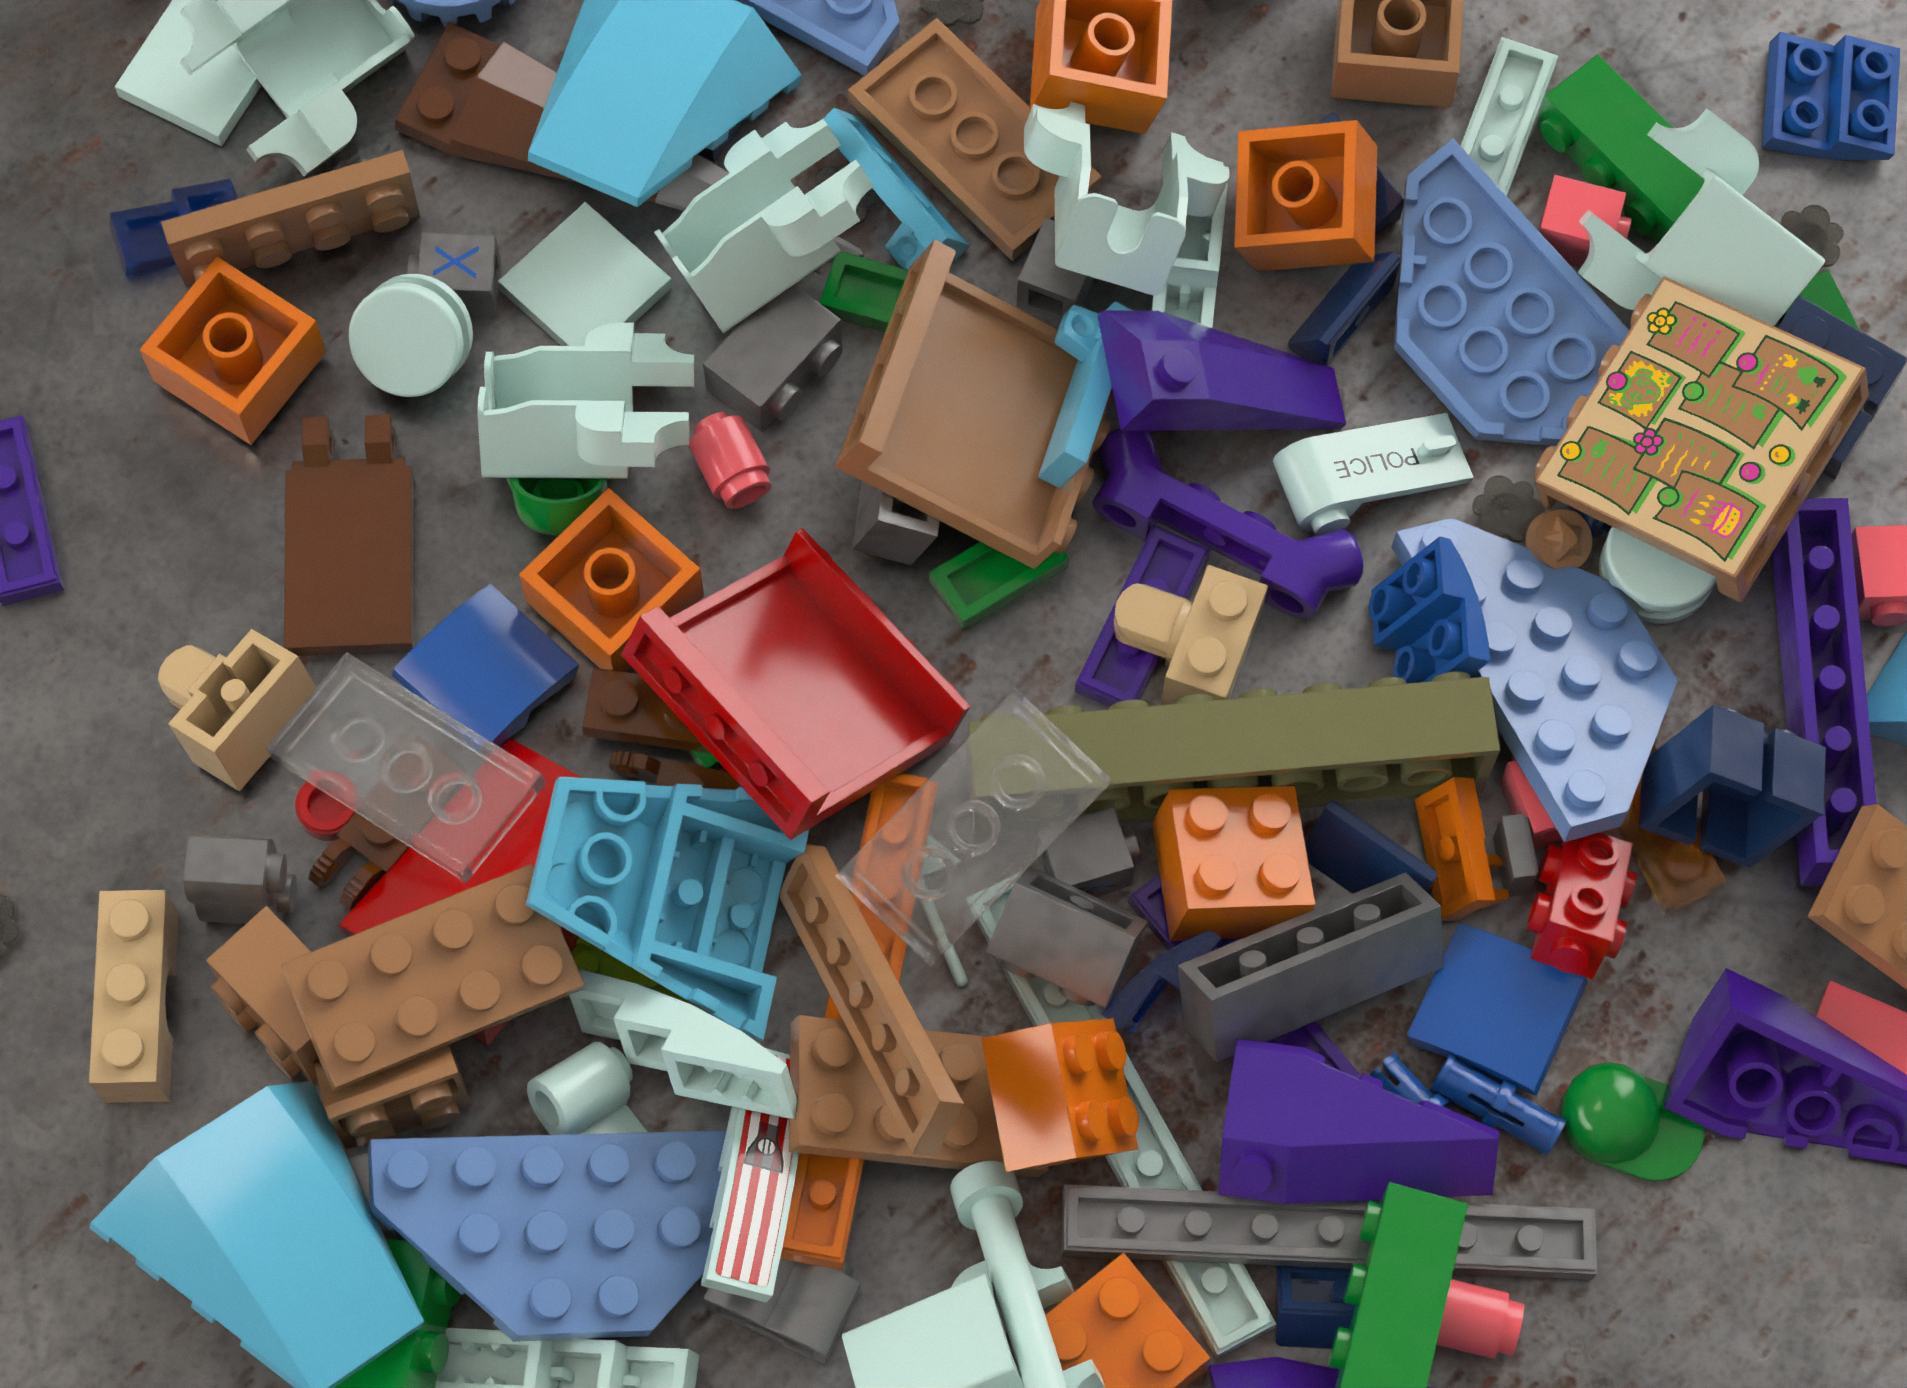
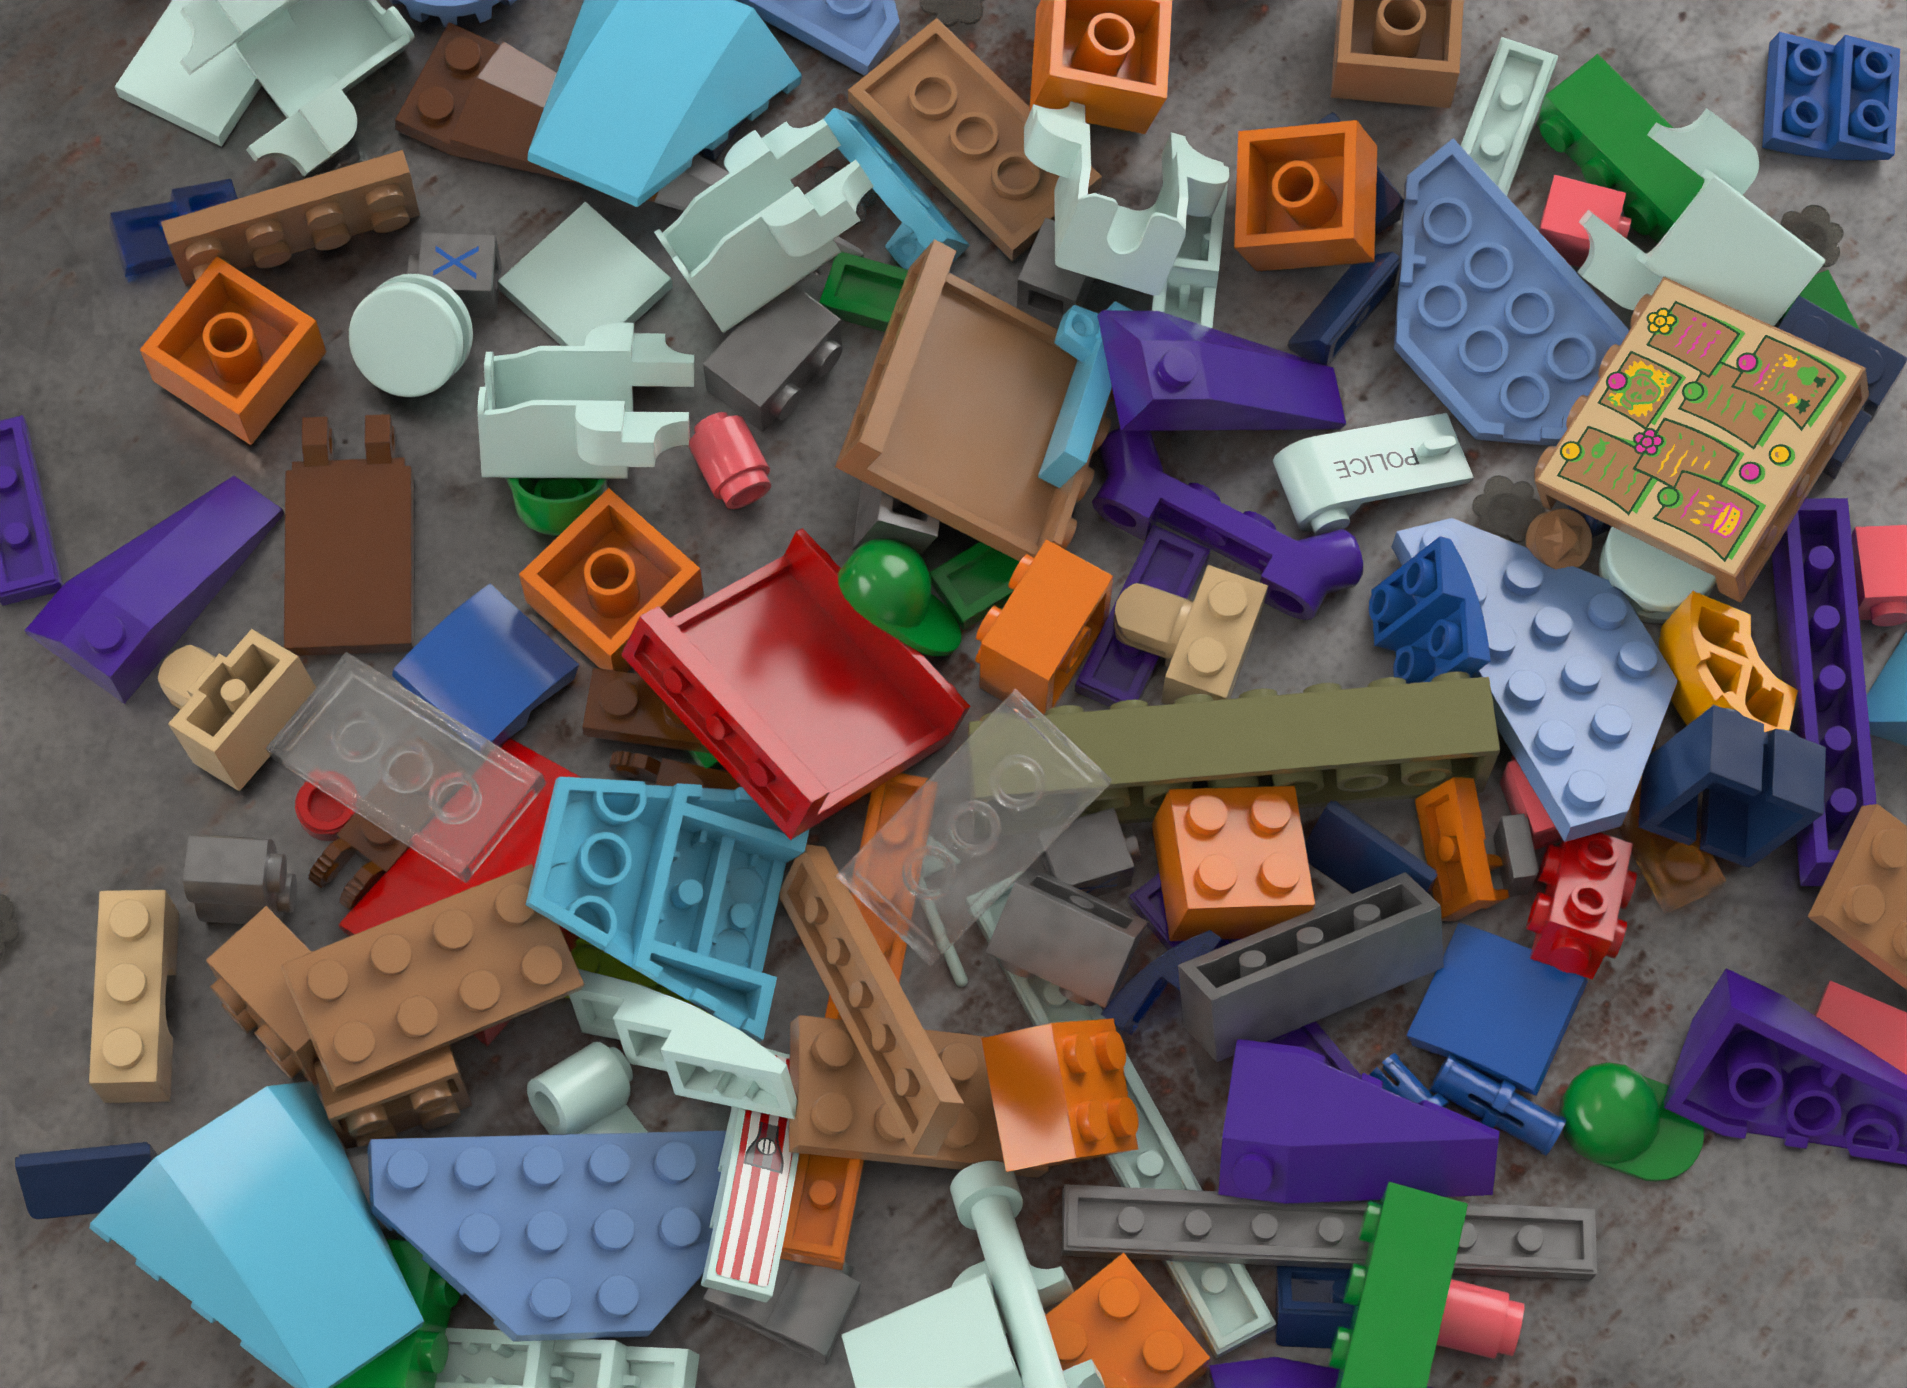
none -> dark blue slope [15,1142,158,1220]
none -> dark purple wedge [25,476,284,704]
none -> green cap [838,538,962,657]
none -> orange brick [975,539,1113,716]
none -> light orange brick [1659,591,1798,732]

